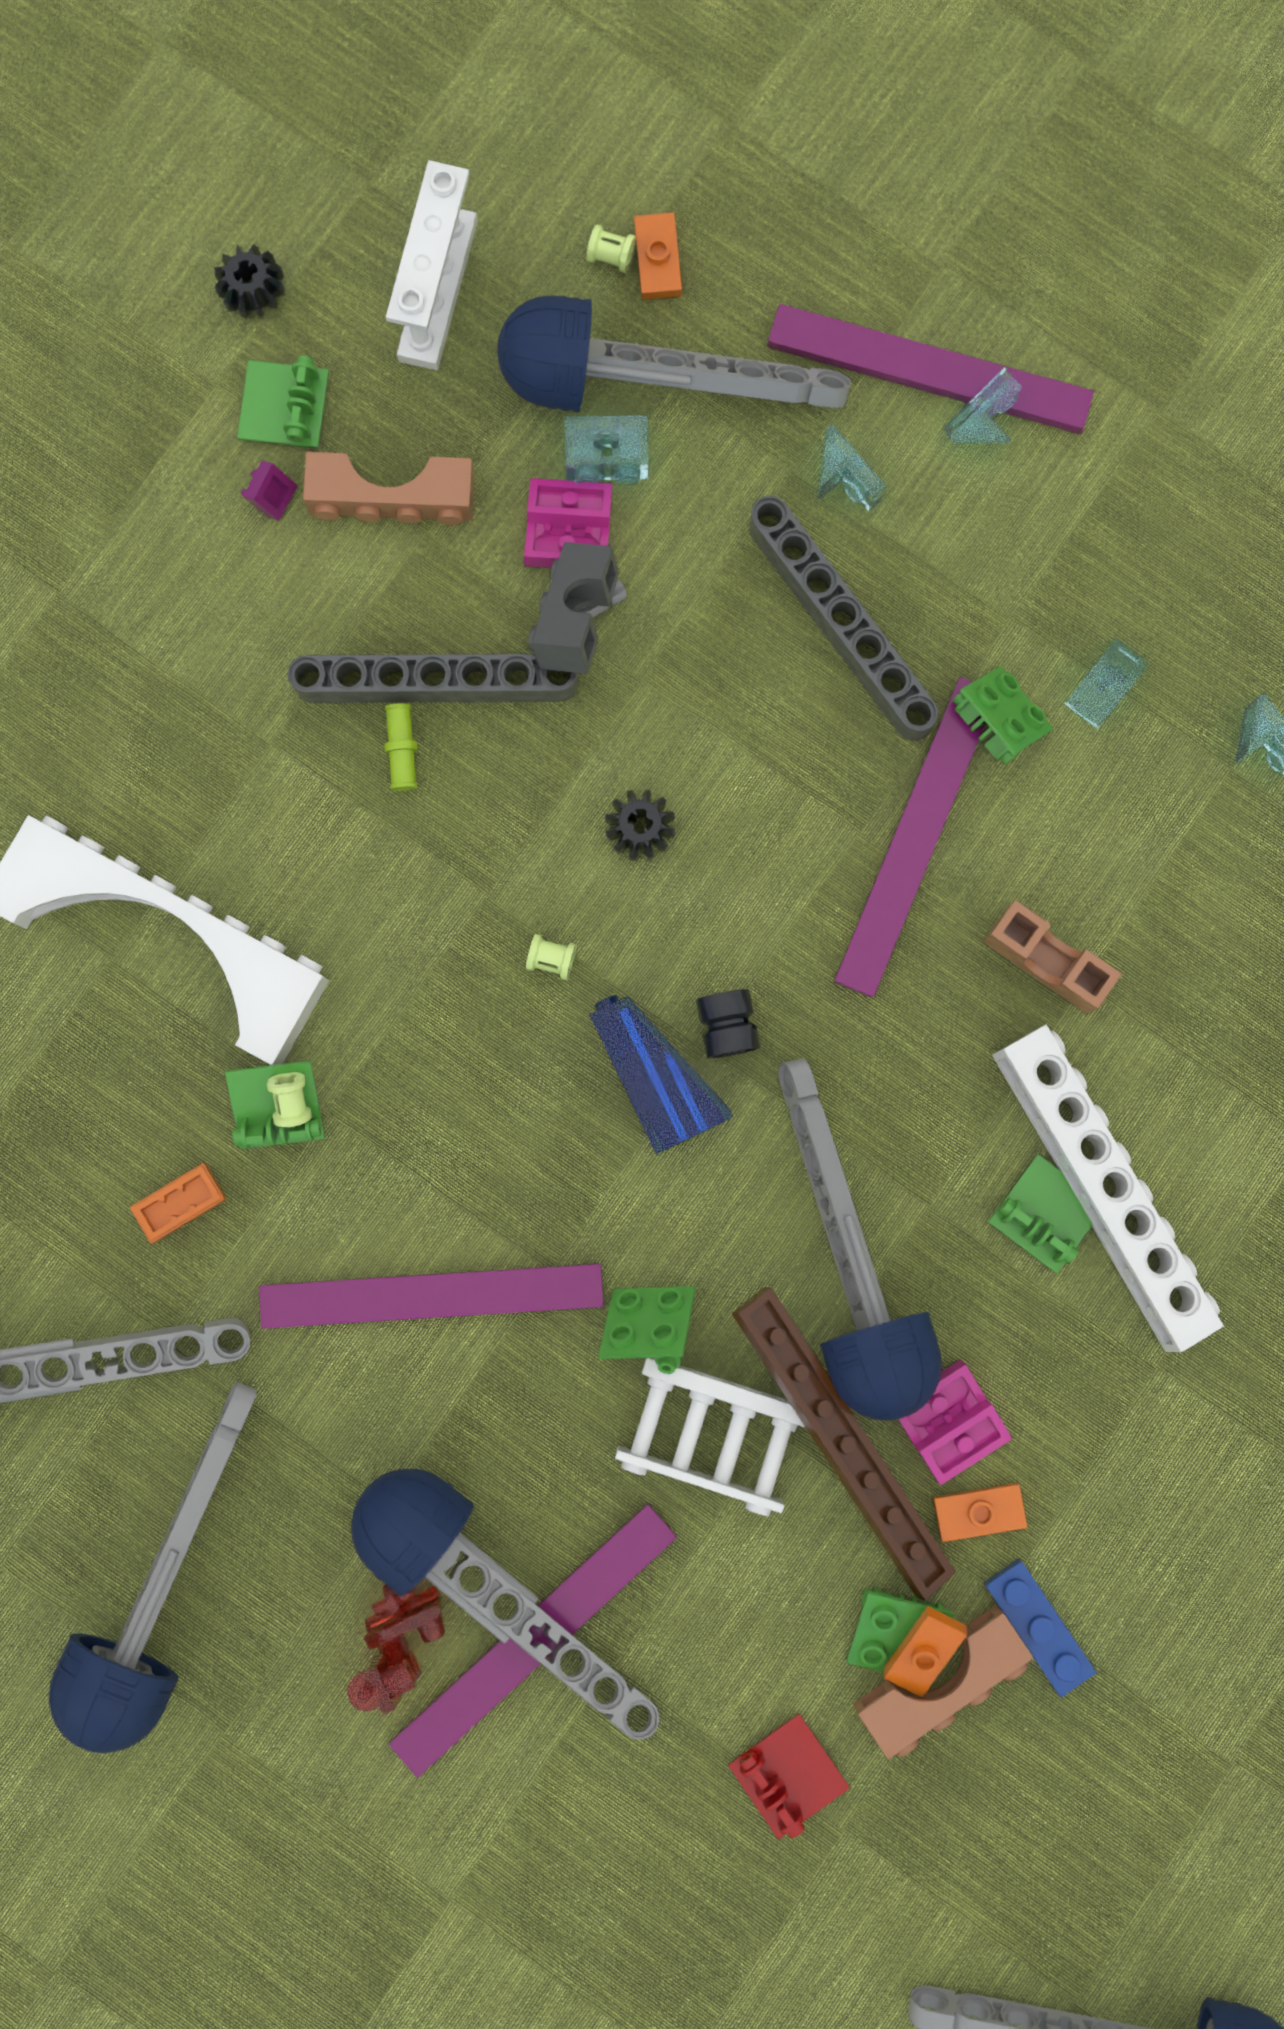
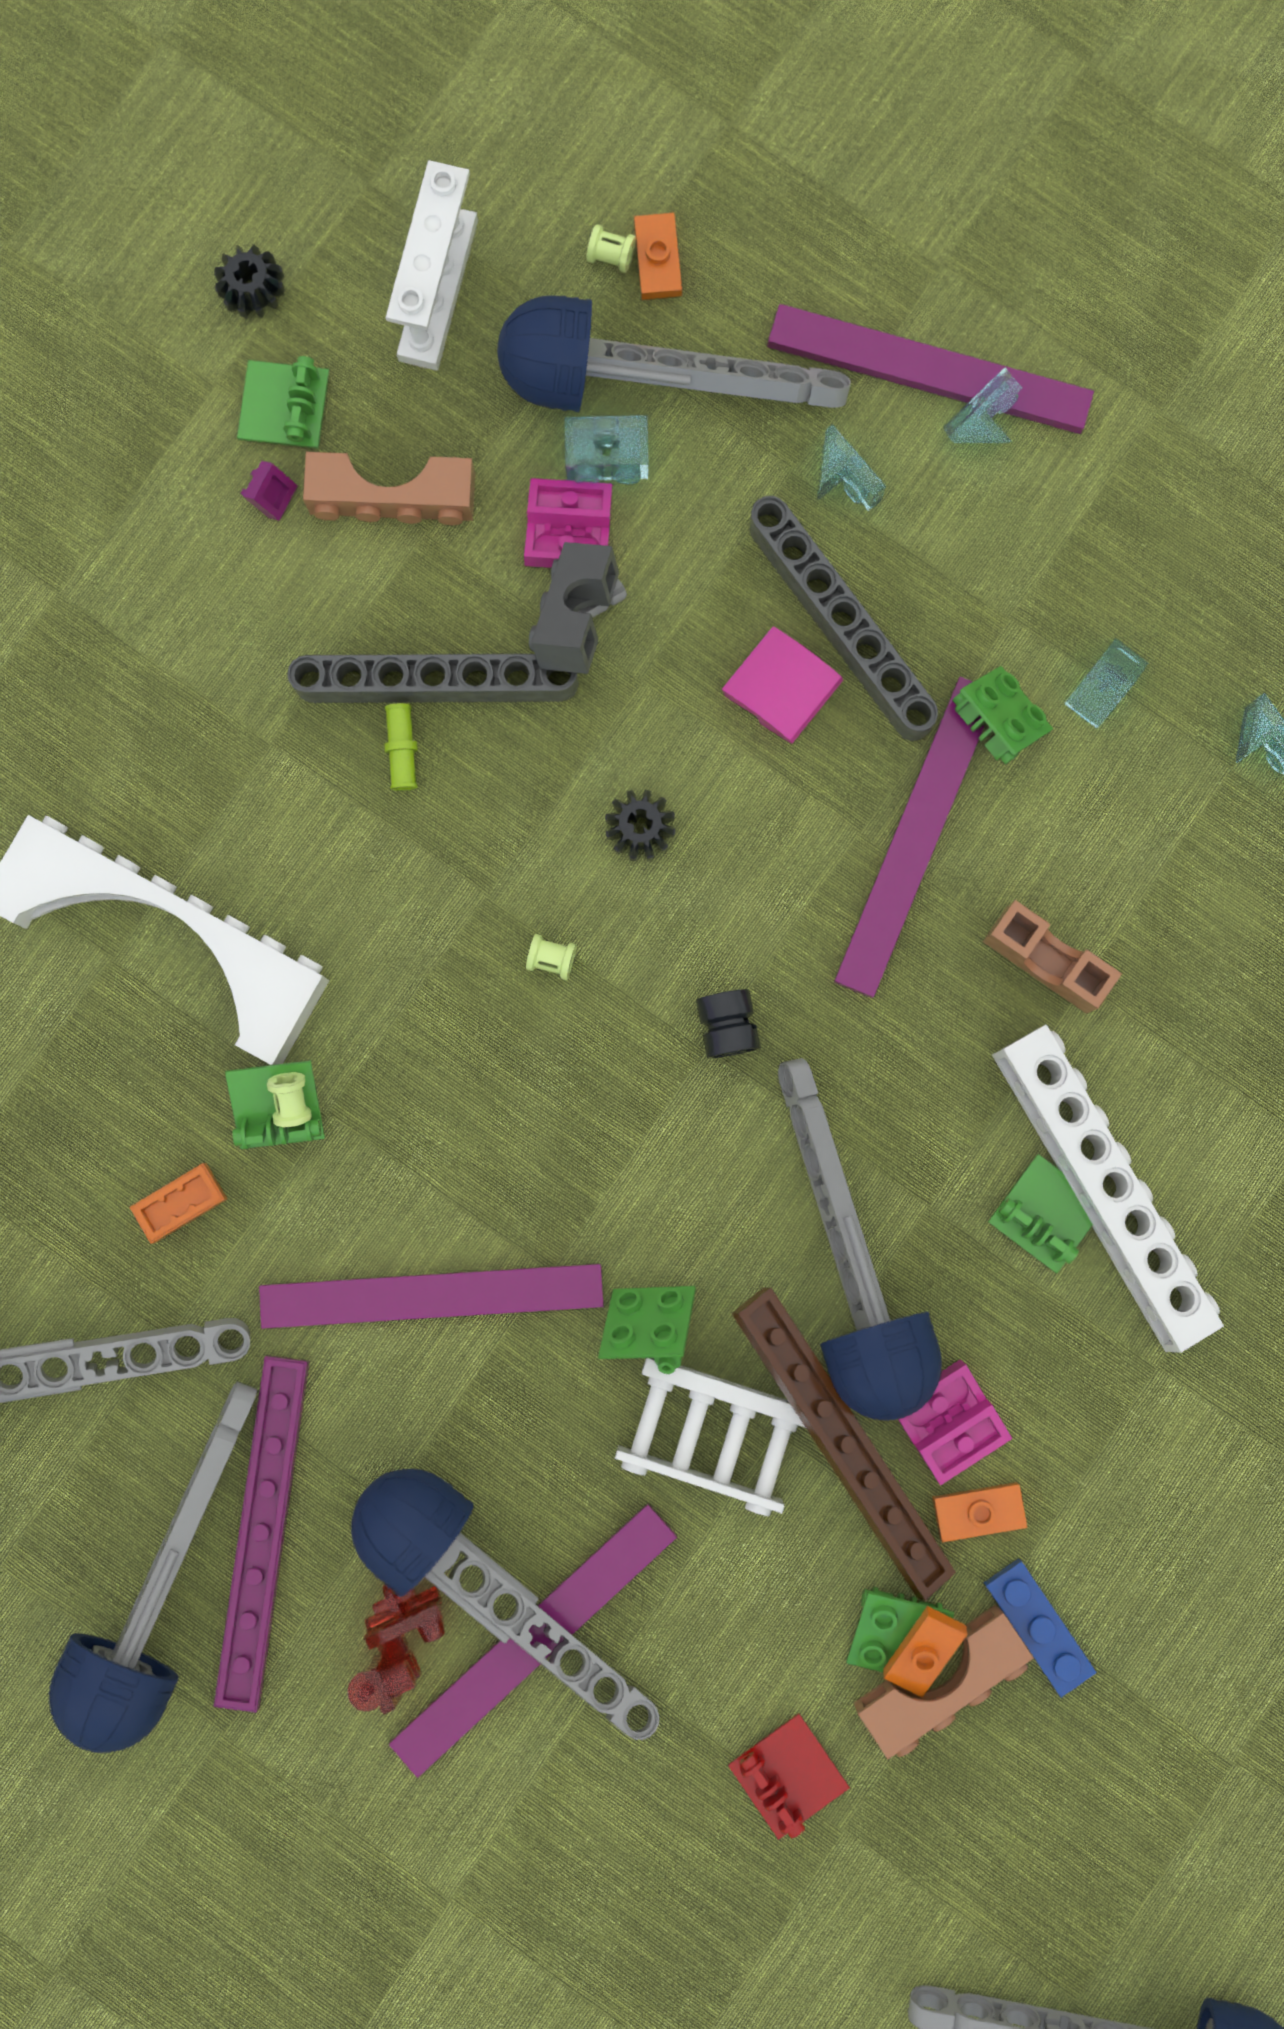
clear blue slope [590,994,733,1155] -> none
none -> magenta tile [213,1355,310,1713]
none -> dark pink slope [722,626,843,744]

